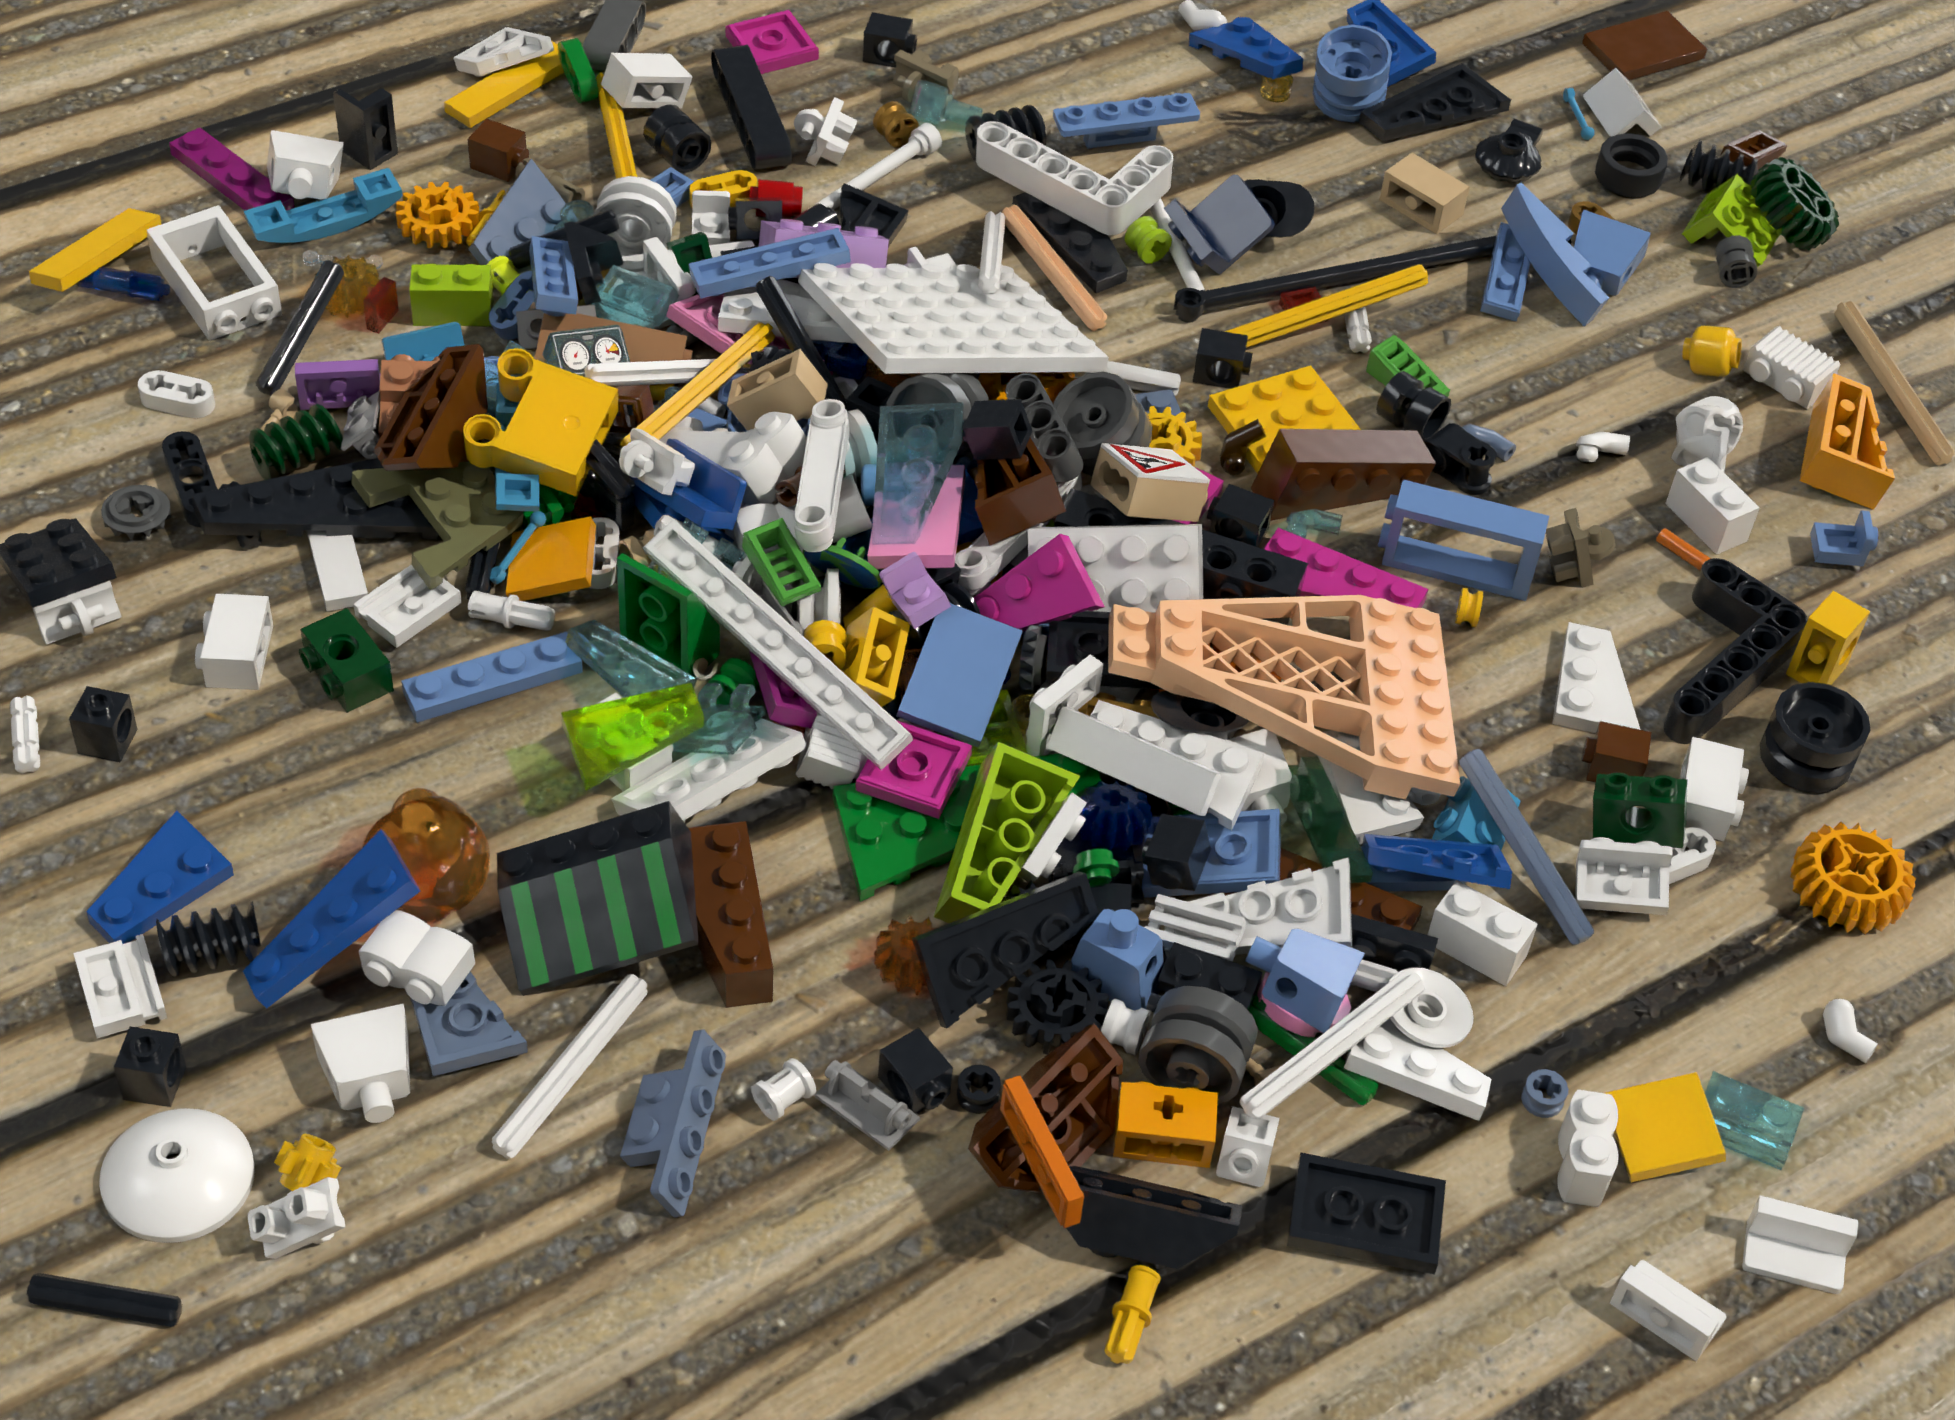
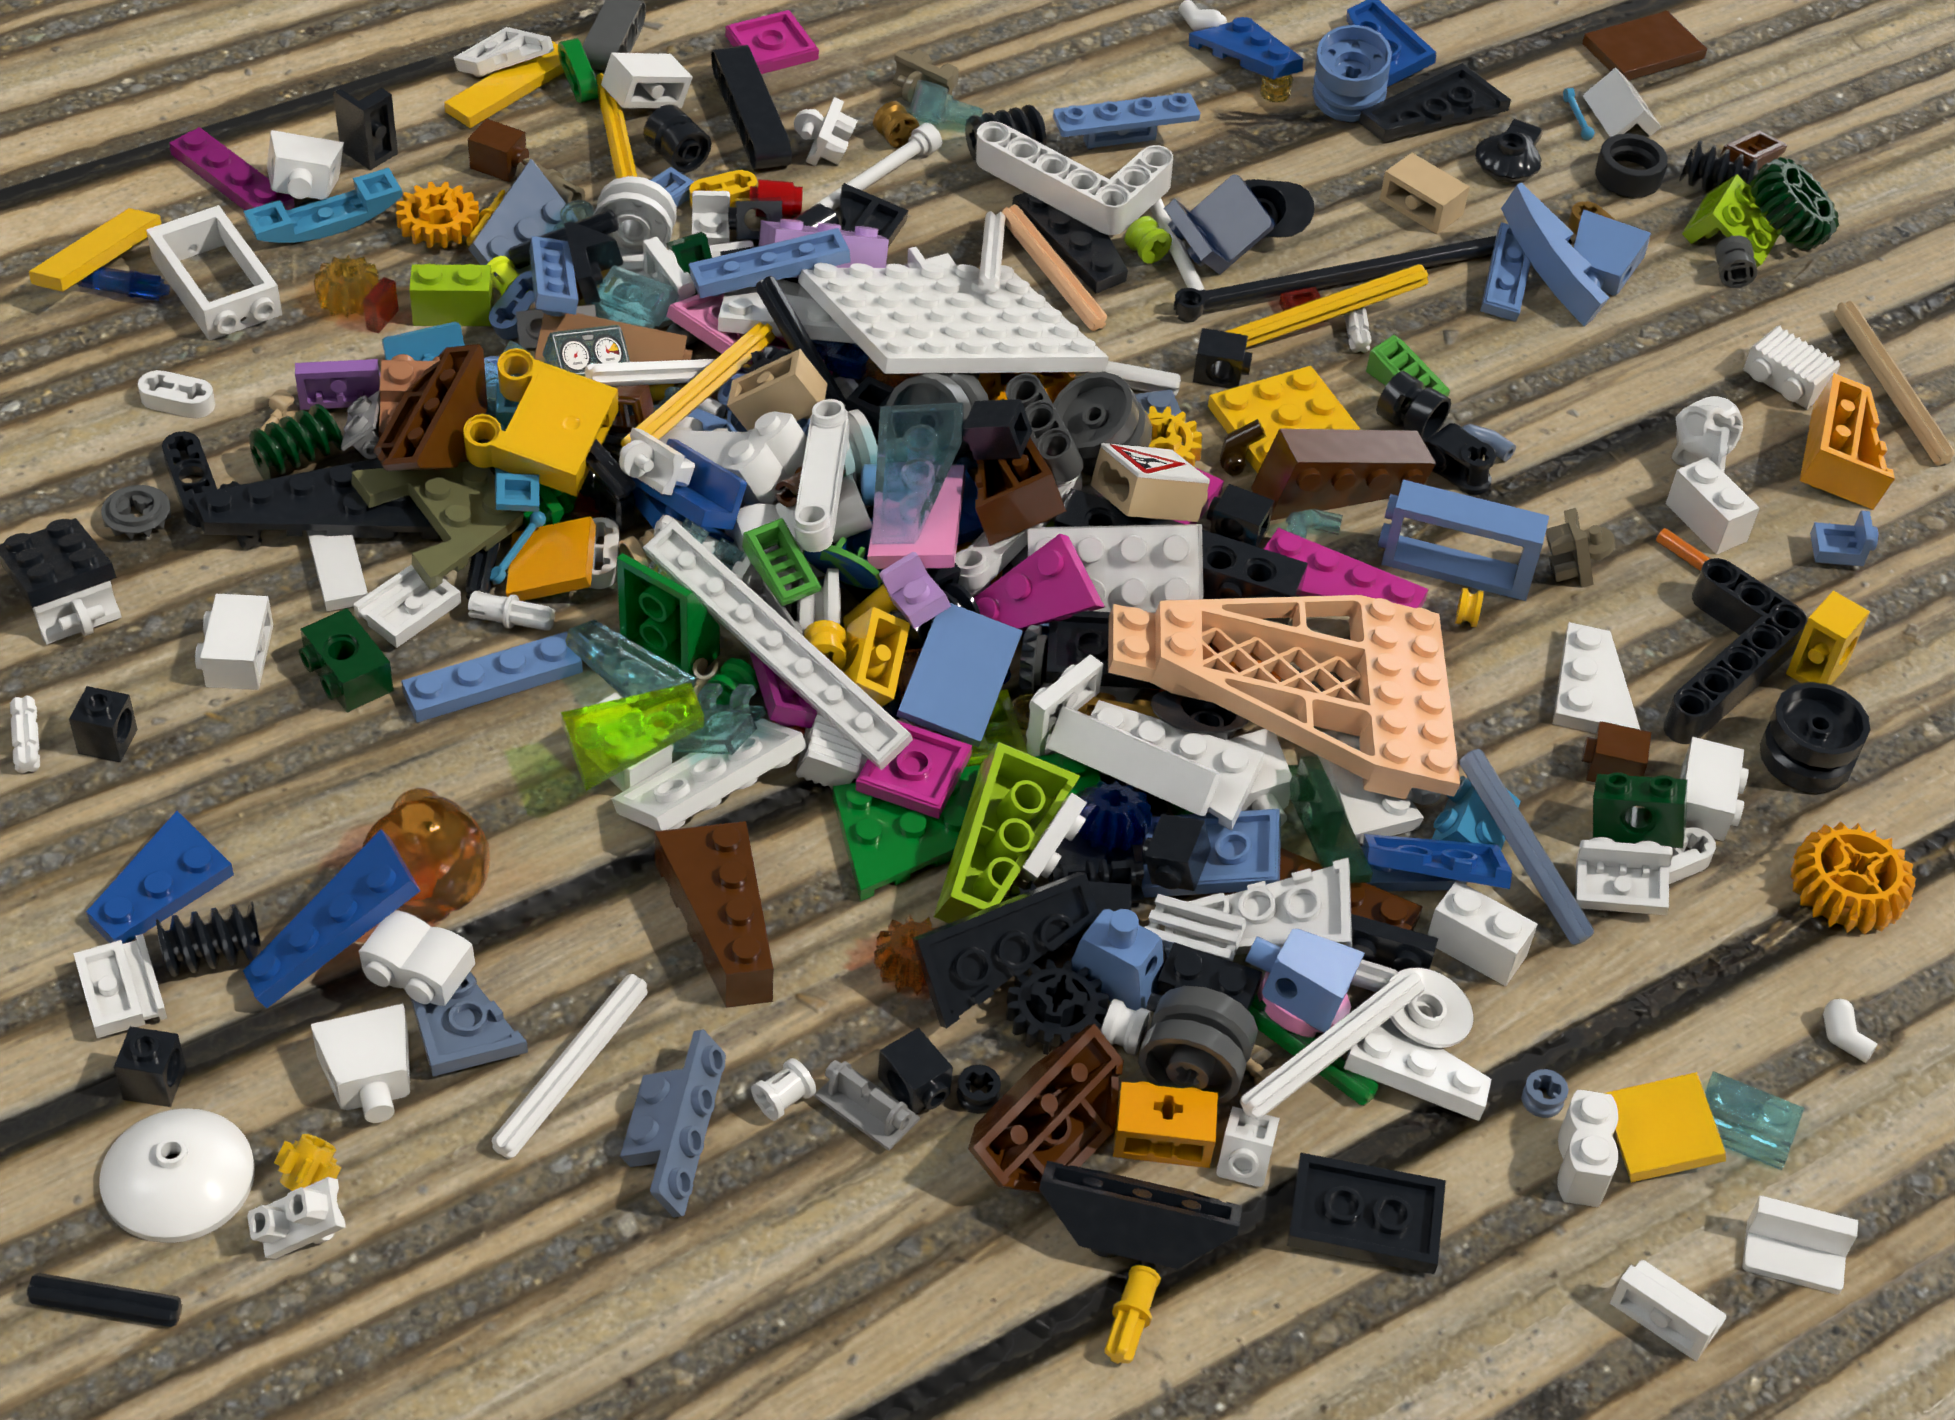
black axle [256,260,344,396] -> none
clear hinge [303,250,383,270] -> none
black slope [497,801,698,996] -> none
black brick [863,12,918,68] -> none
orange tile [1000,1075,1084,1228] -> none
green plate [1073,849,1119,887] -> none
white arm [1576,432,1630,462] -> none
yellow head [1682,325,1742,377] -> none

